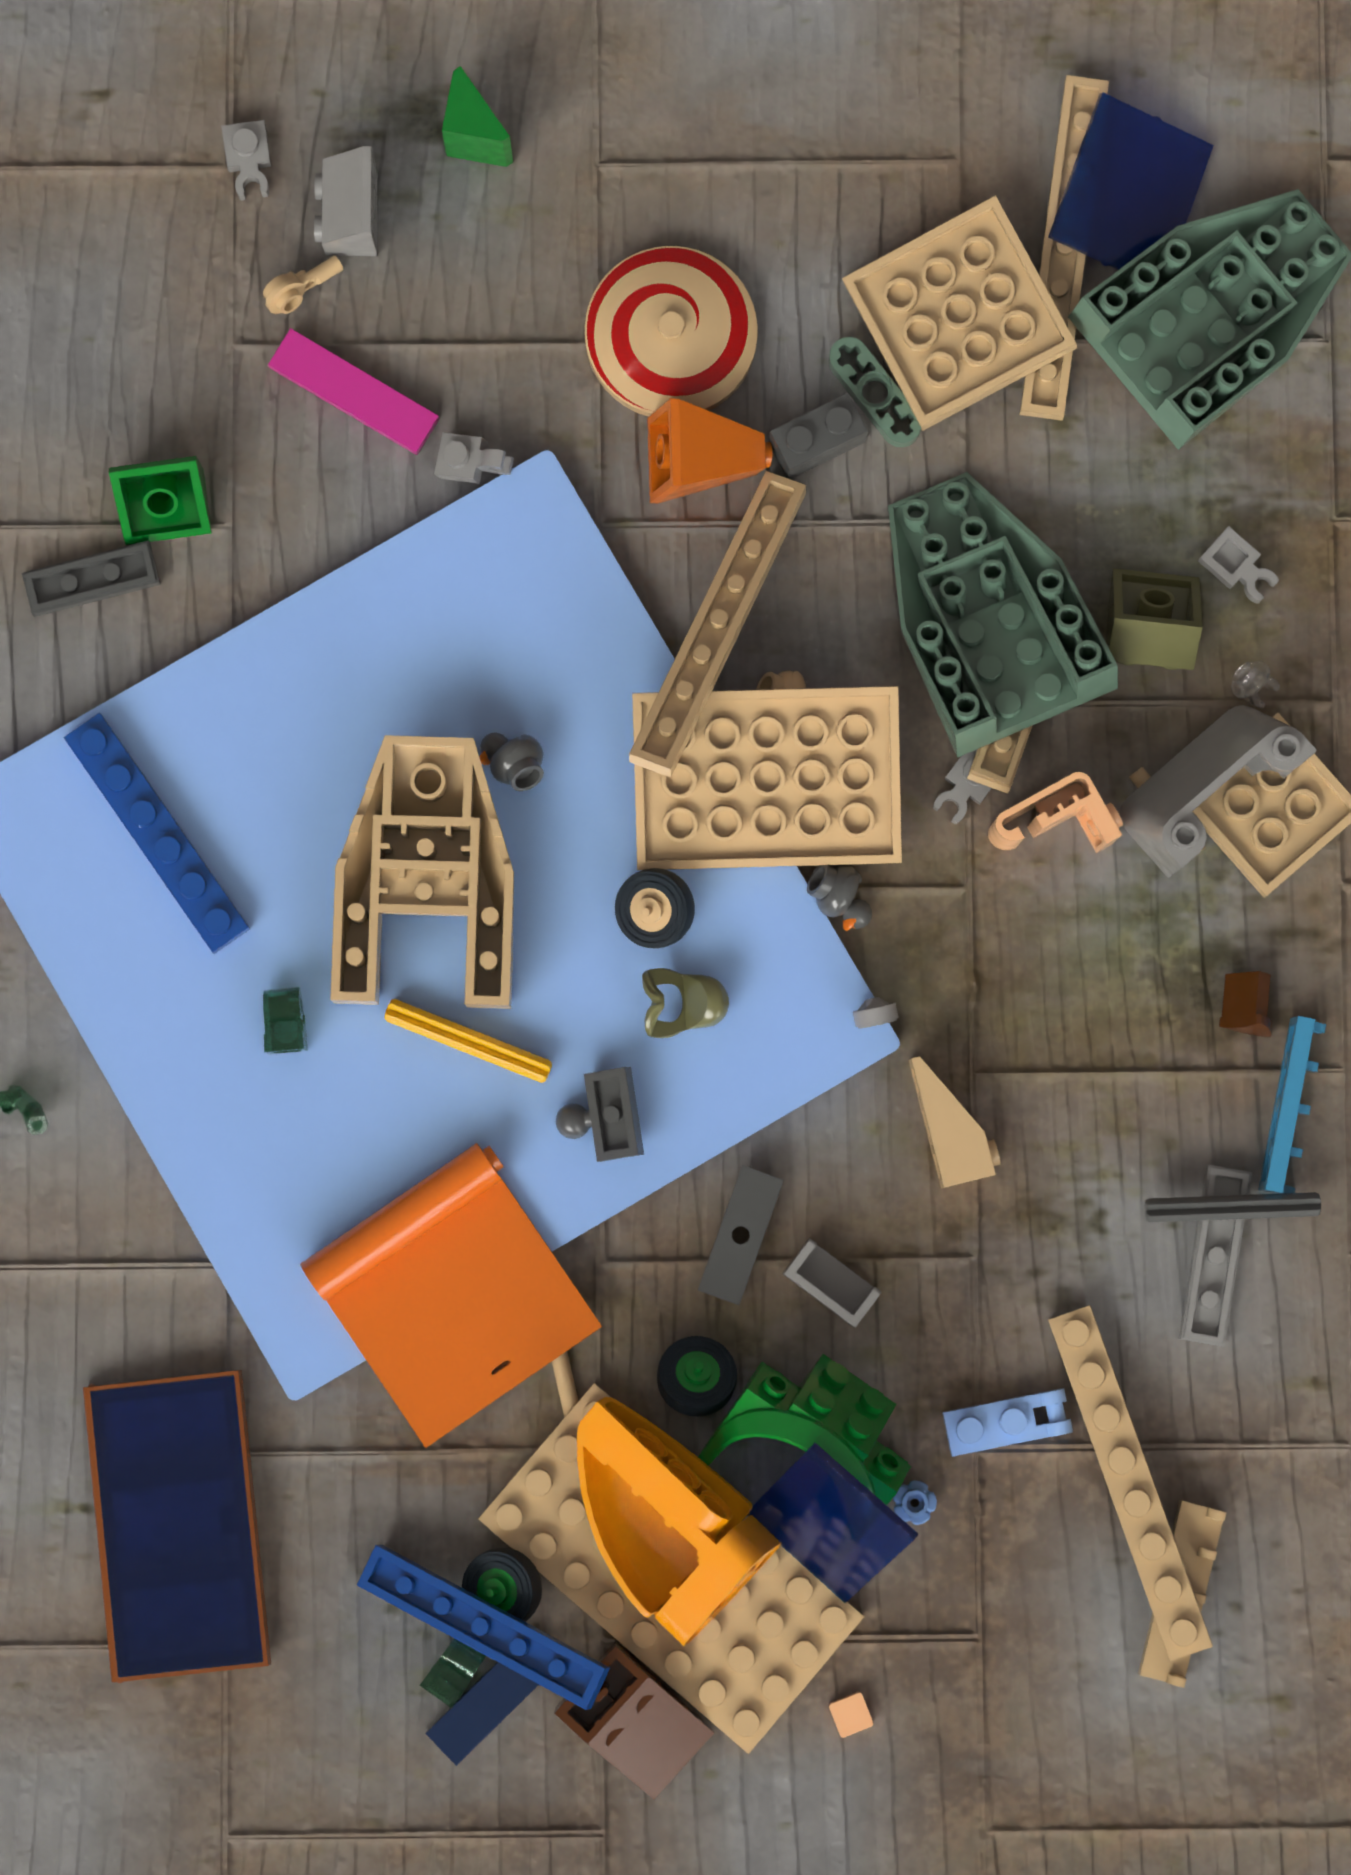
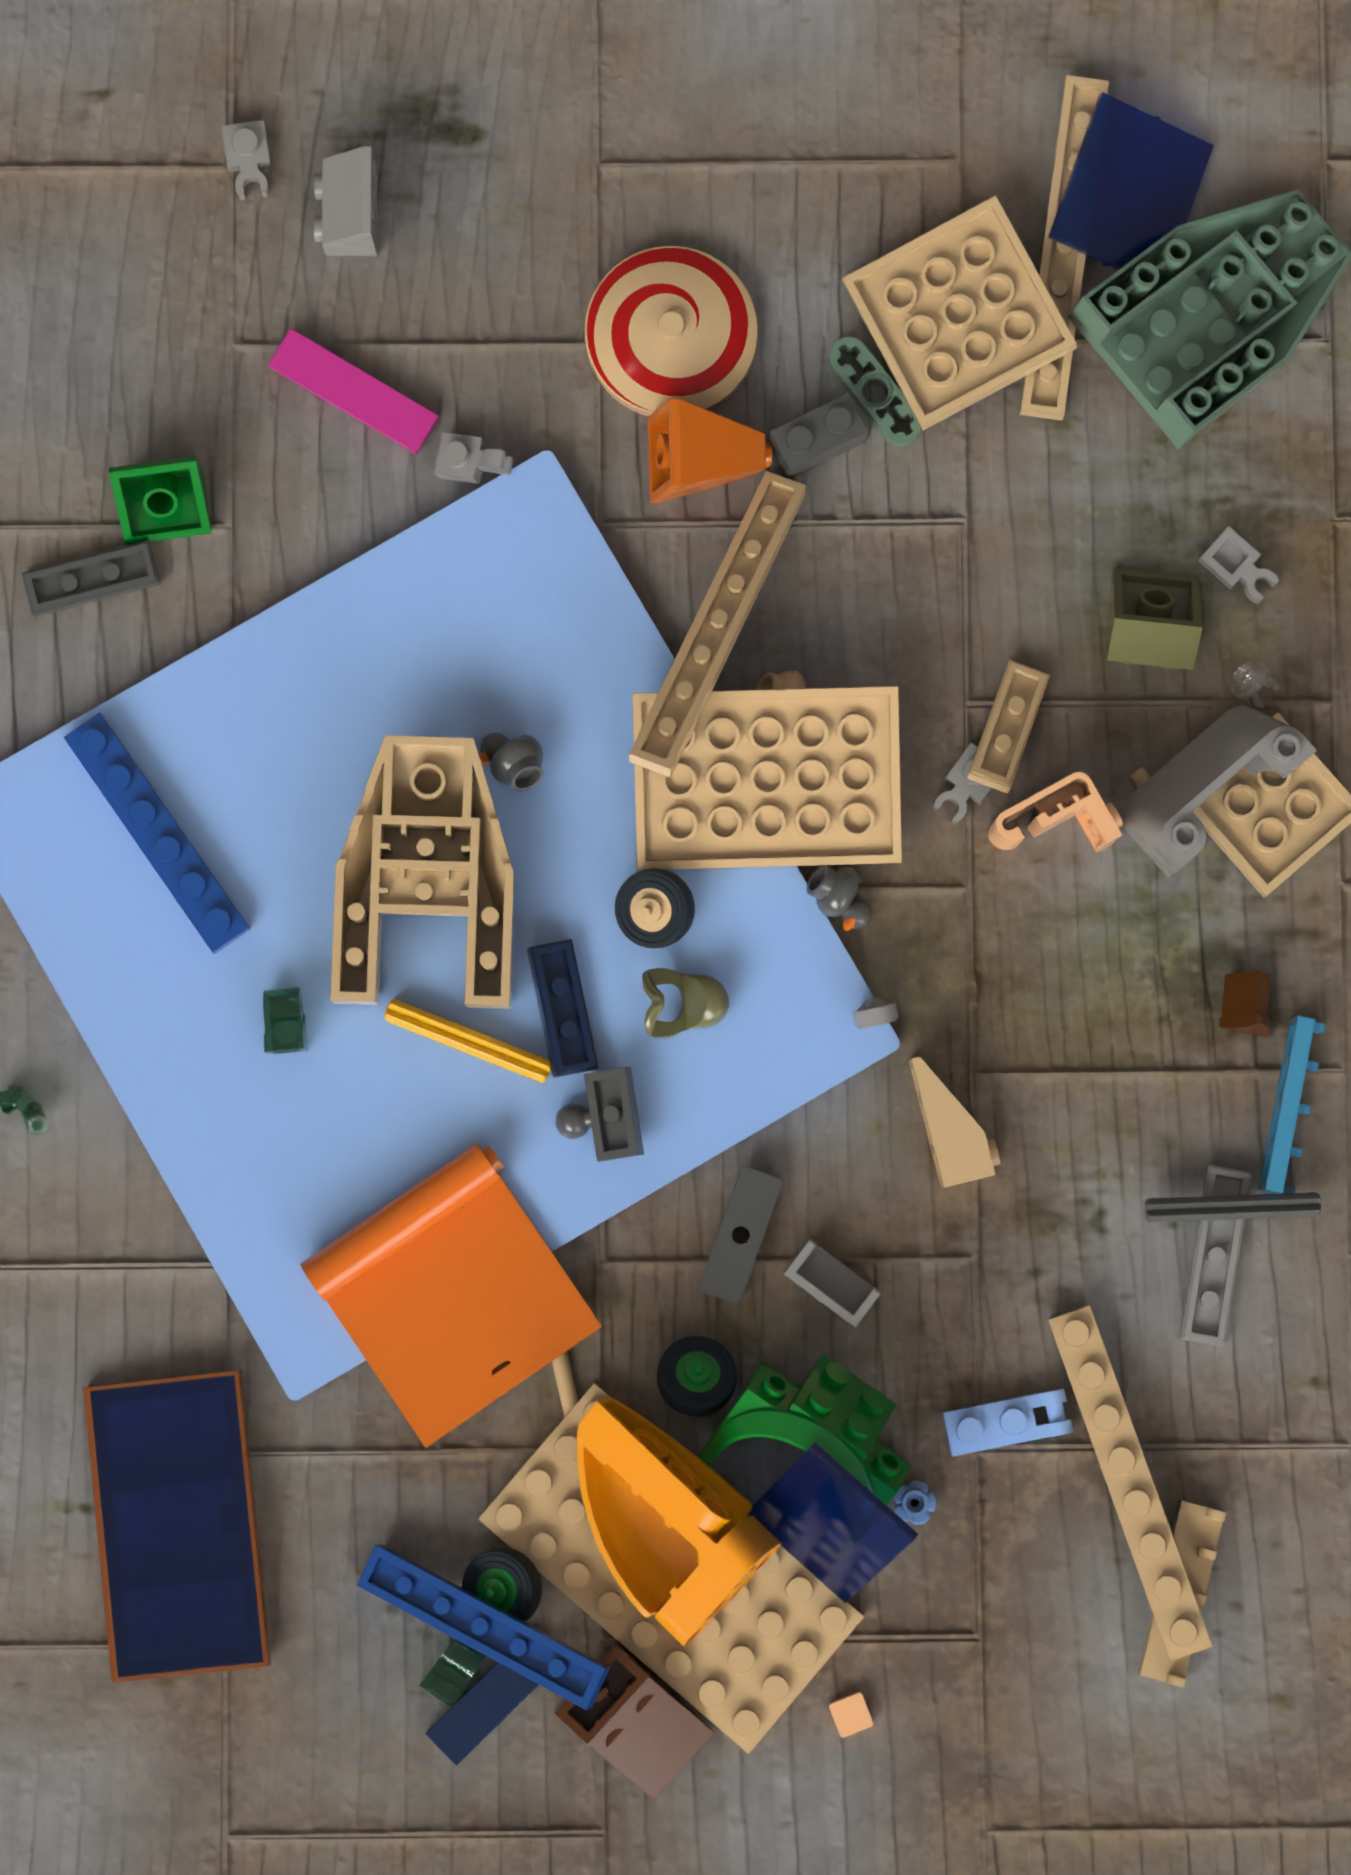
tan plate [263,255,343,314] -> none
green slope [442,66,513,167] -> none
sand green wedge [888,472,1118,758] -> none
none -> dark blue tile [527,939,599,1078]

